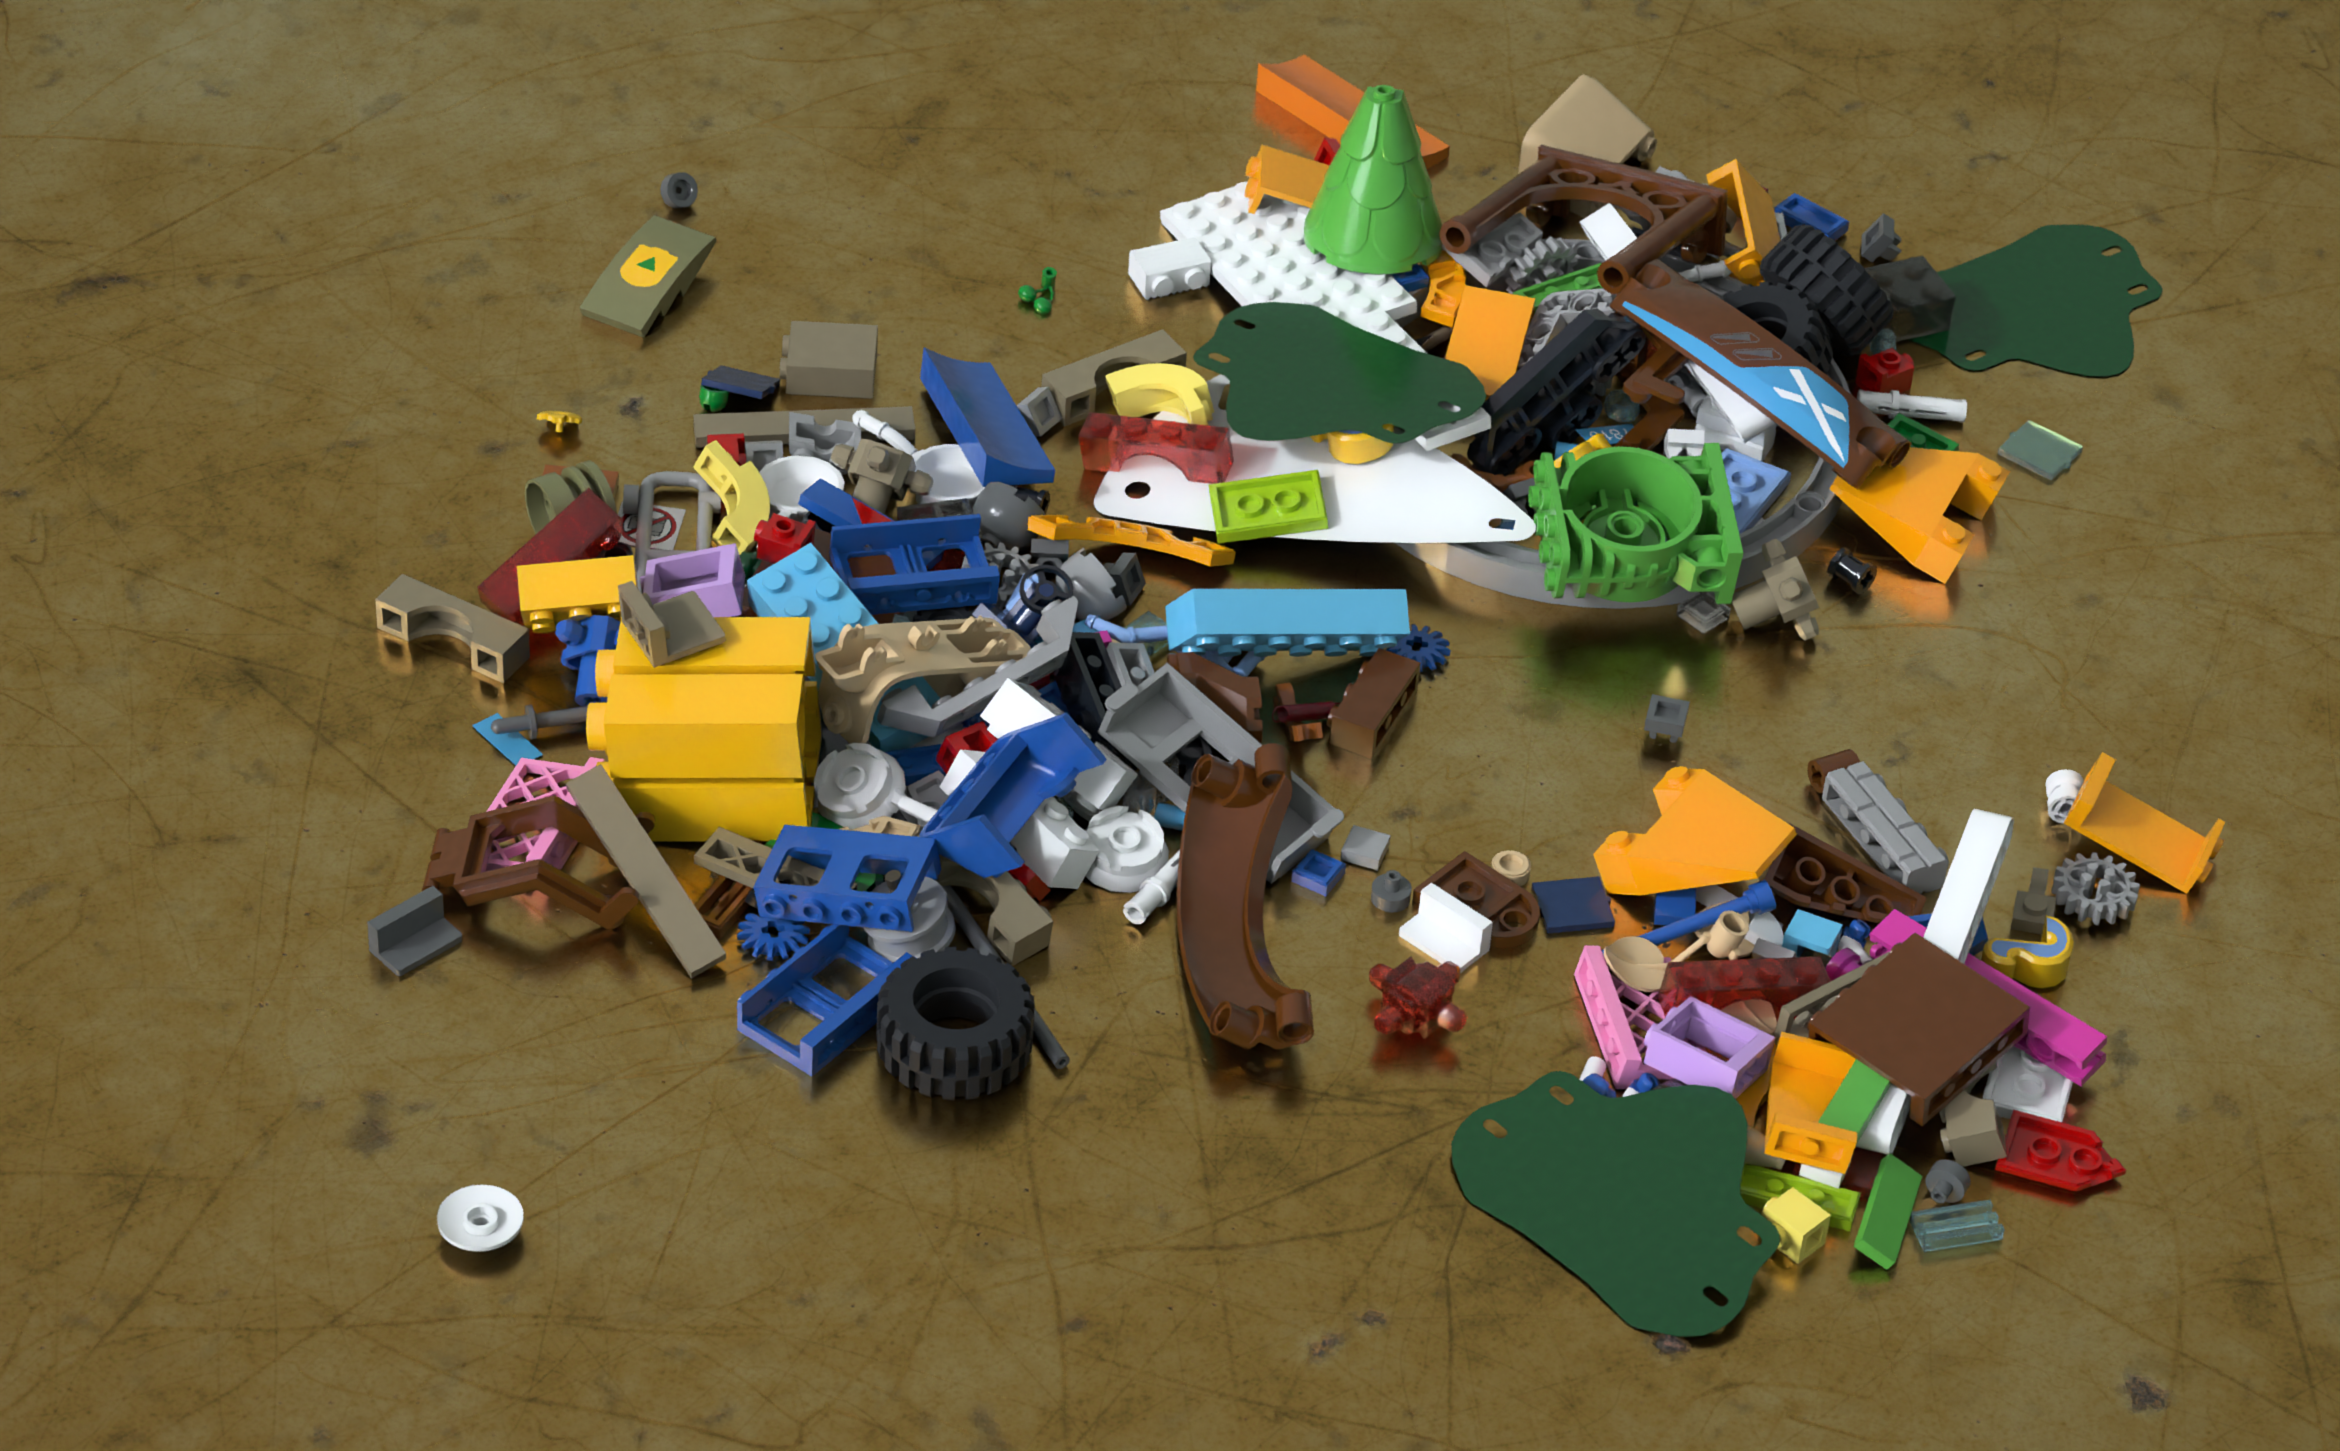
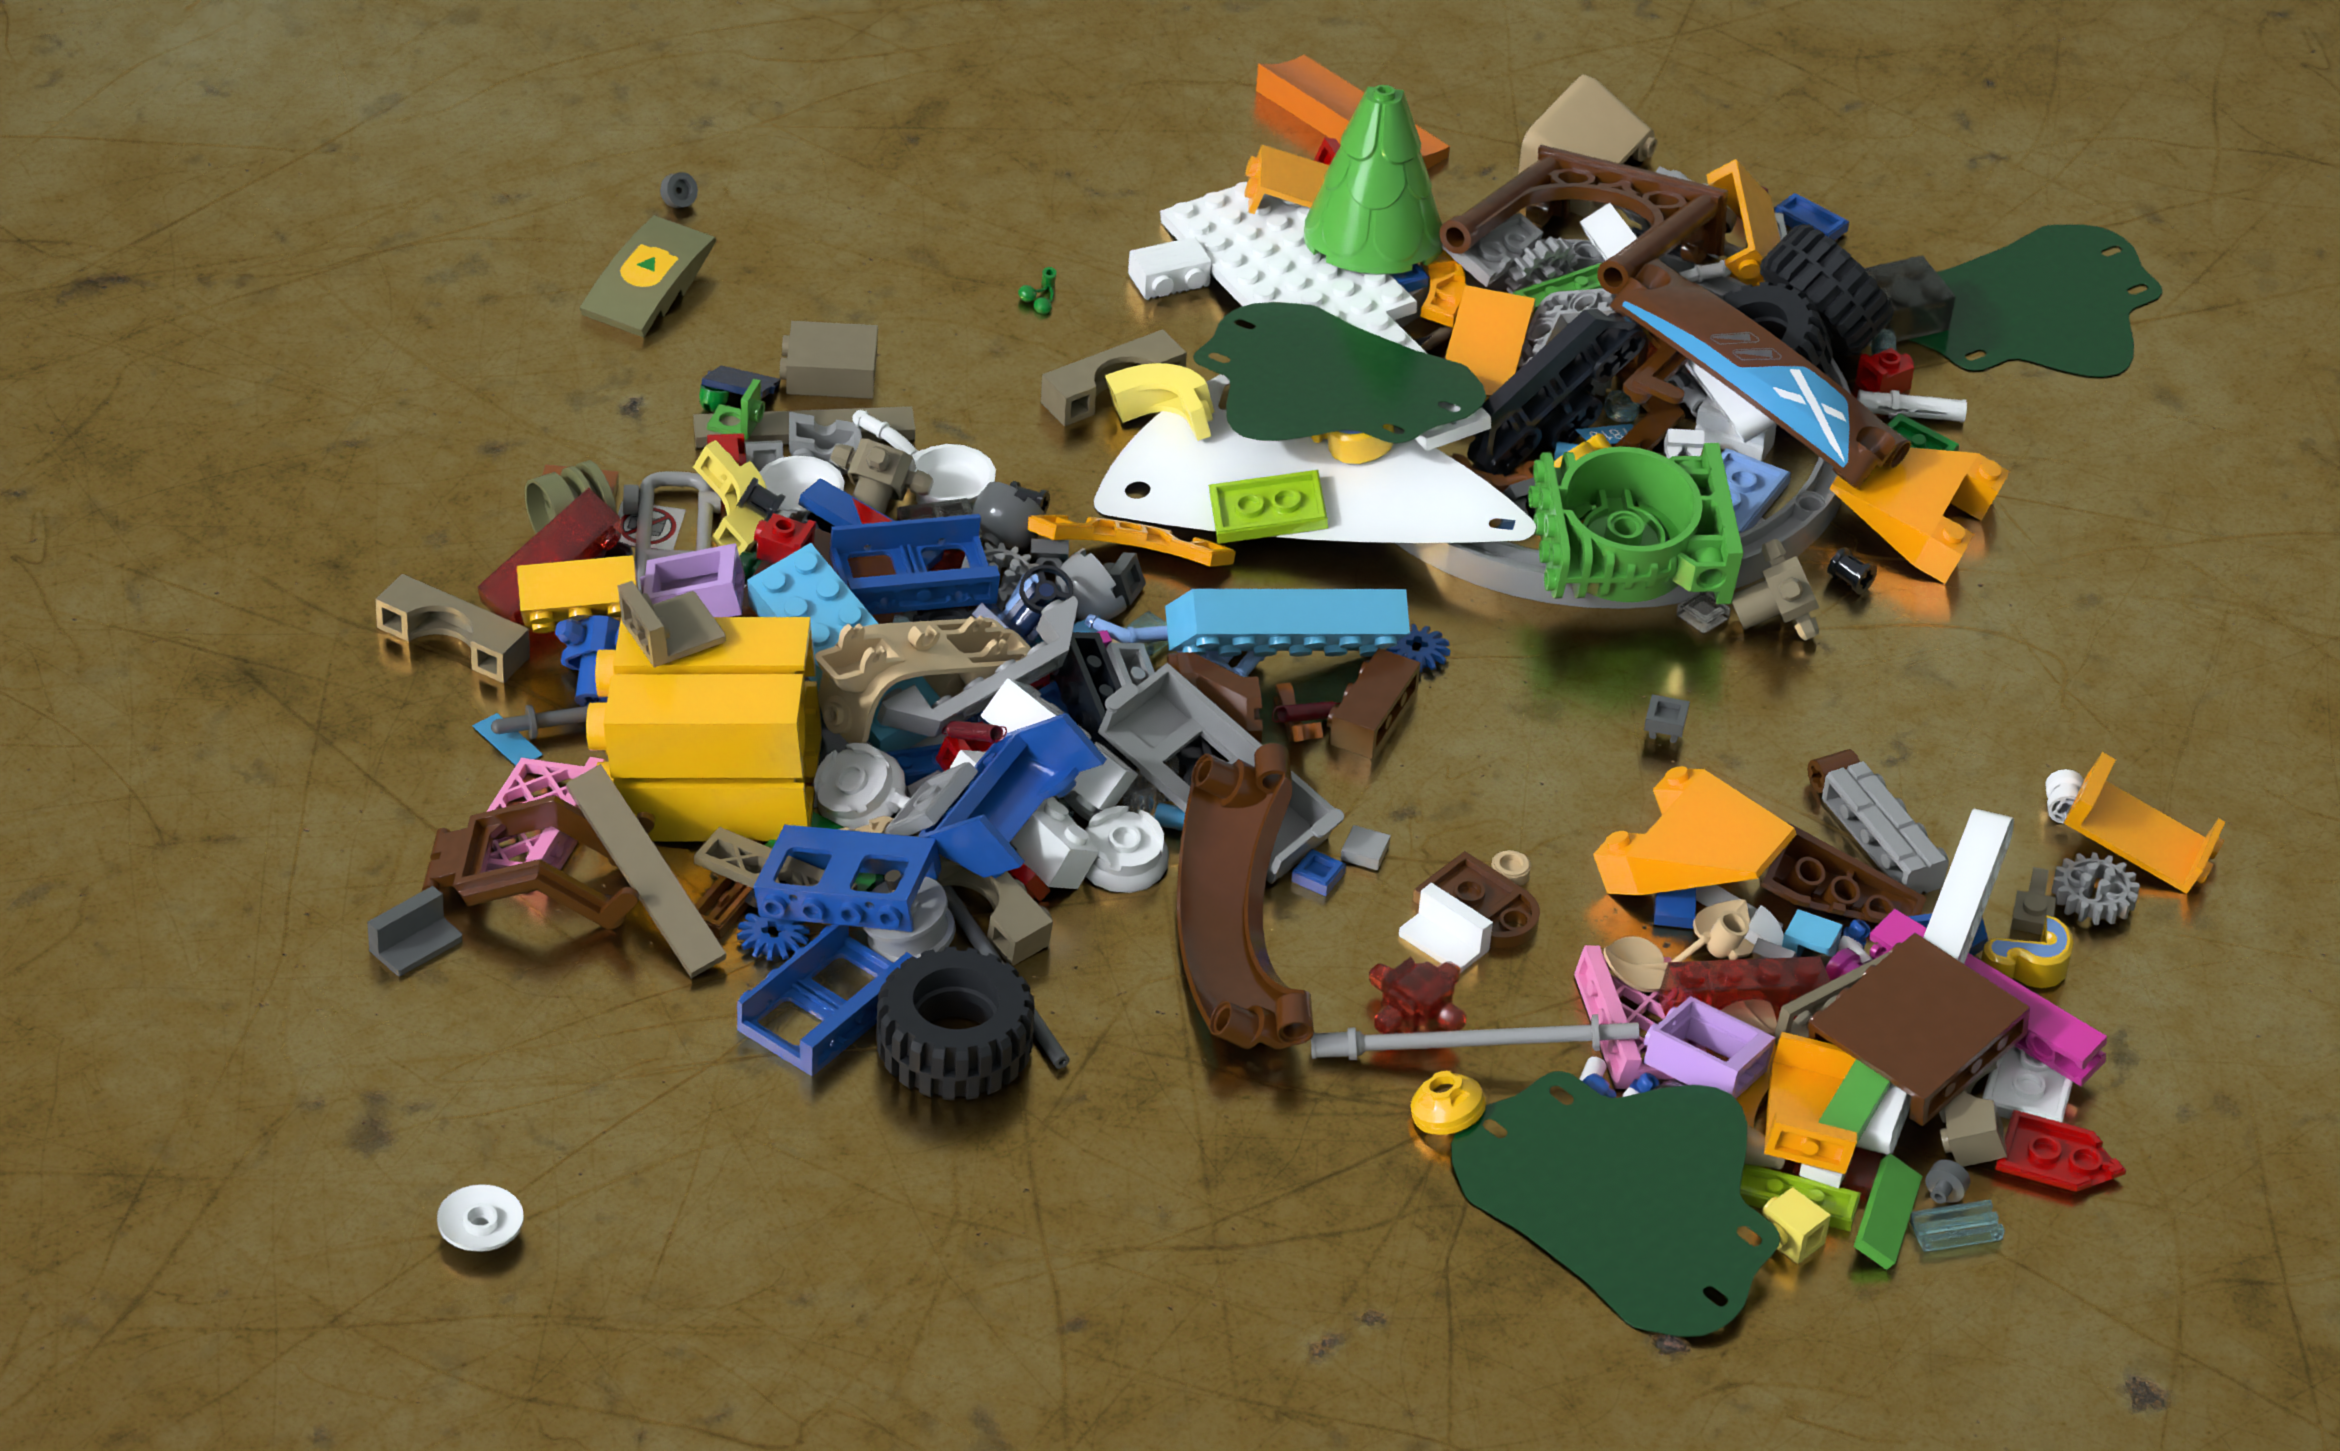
yellow plant [537,411,582,432] -> none
blue arch [920,347,1055,487] -> none
light grey tile [1017,387,1062,437] -> none
clear red arch [1078,412,1234,484] -> none
white pin [1123,850,1180,924] -> none
dark grey tile [1371,870,1412,912] -> none
dark blue piece [1532,876,1615,934] -> none
blue piece [1602,880,1776,956] -> none
dark grey tile [1861,213,1901,262] -> none
clear light blue piece [1997,420,2083,480] -> none
none -> bright green bracket [707,379,765,440]
none -> black bush [736,477,786,521]
none -> light grey tile [885,762,978,836]
none -> dark red piece [941,720,1007,743]
none -> light grey bar [1311,1014,1639,1060]
none -> yellow piece [1411,1071,1486,1135]

